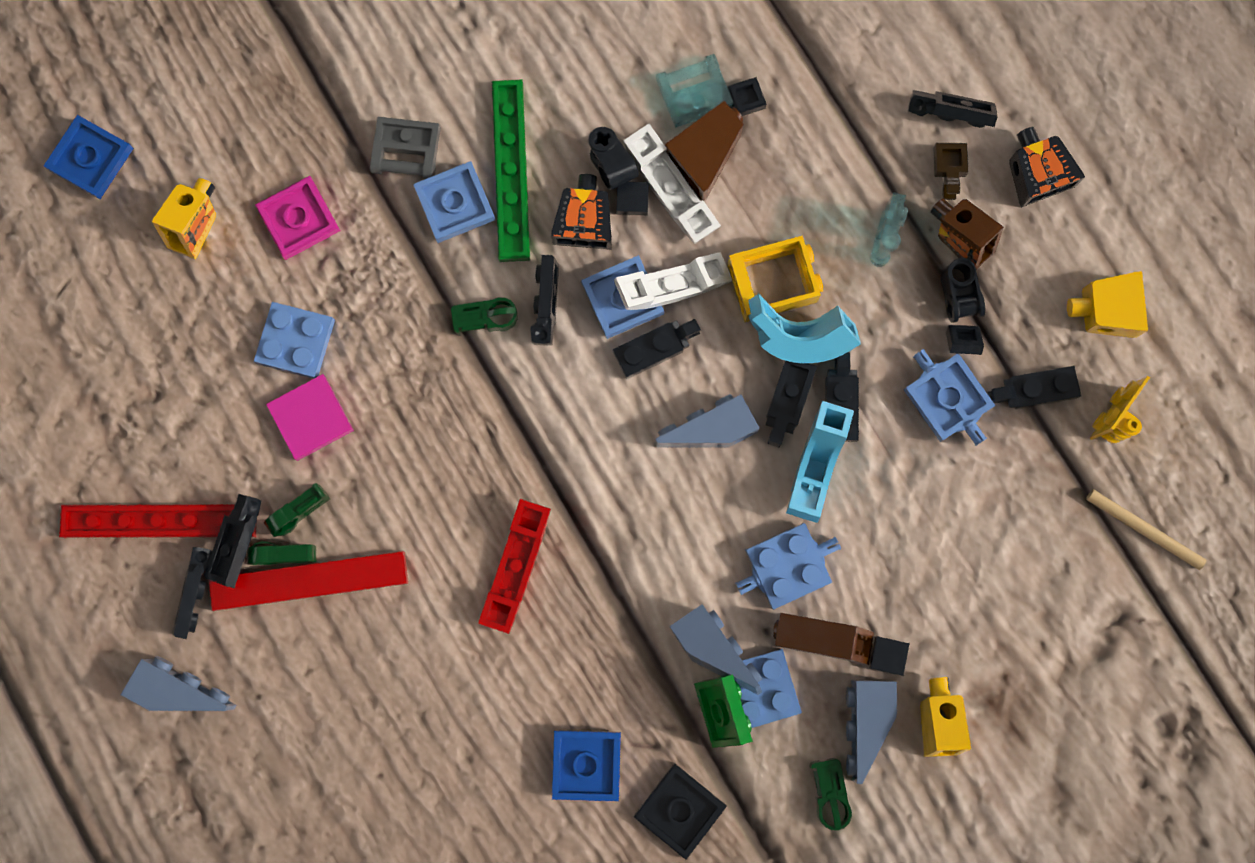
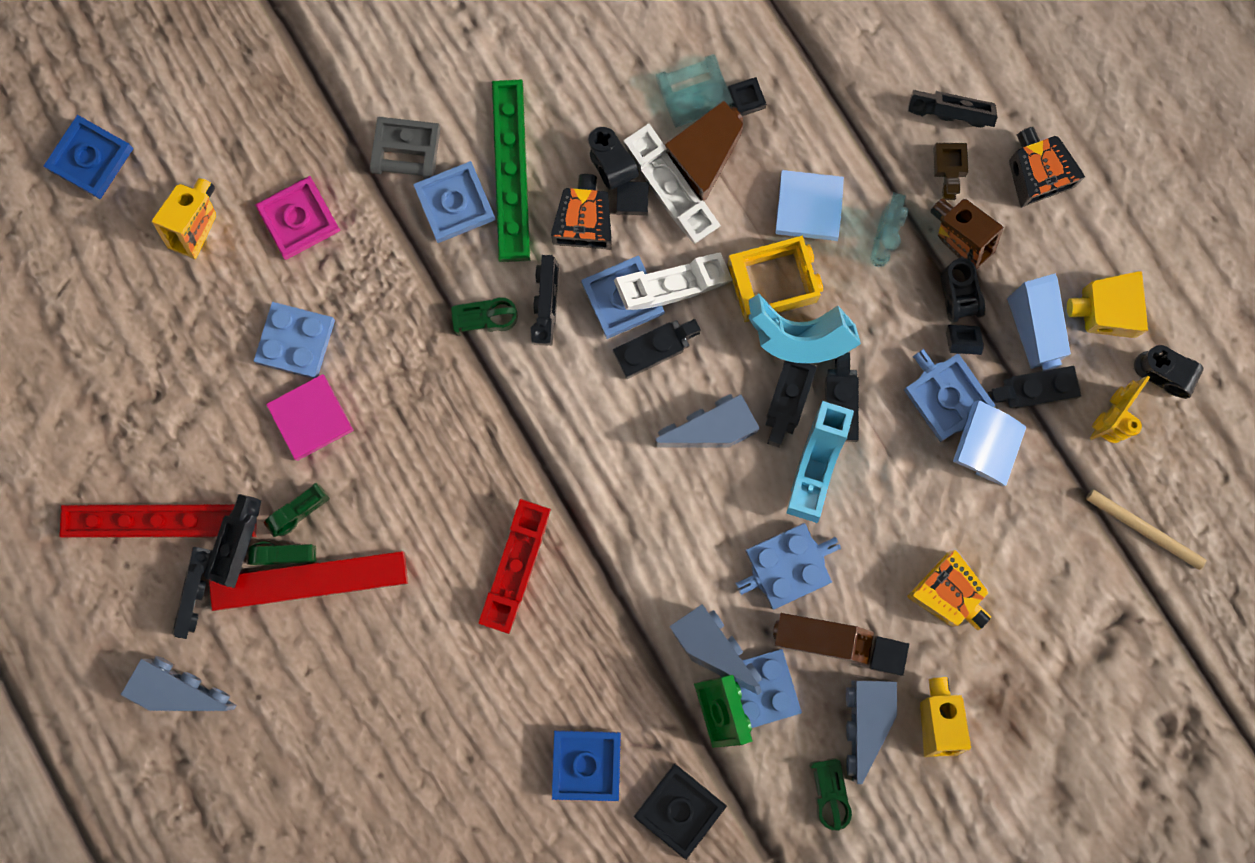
none -> light blue slope [775,170,844,241]
none -> torso [907,550,991,631]
none -> light blue slope [953,401,1026,486]
none -> light blue slope [1007,273,1071,371]
none -> black piece [1134,345,1204,399]

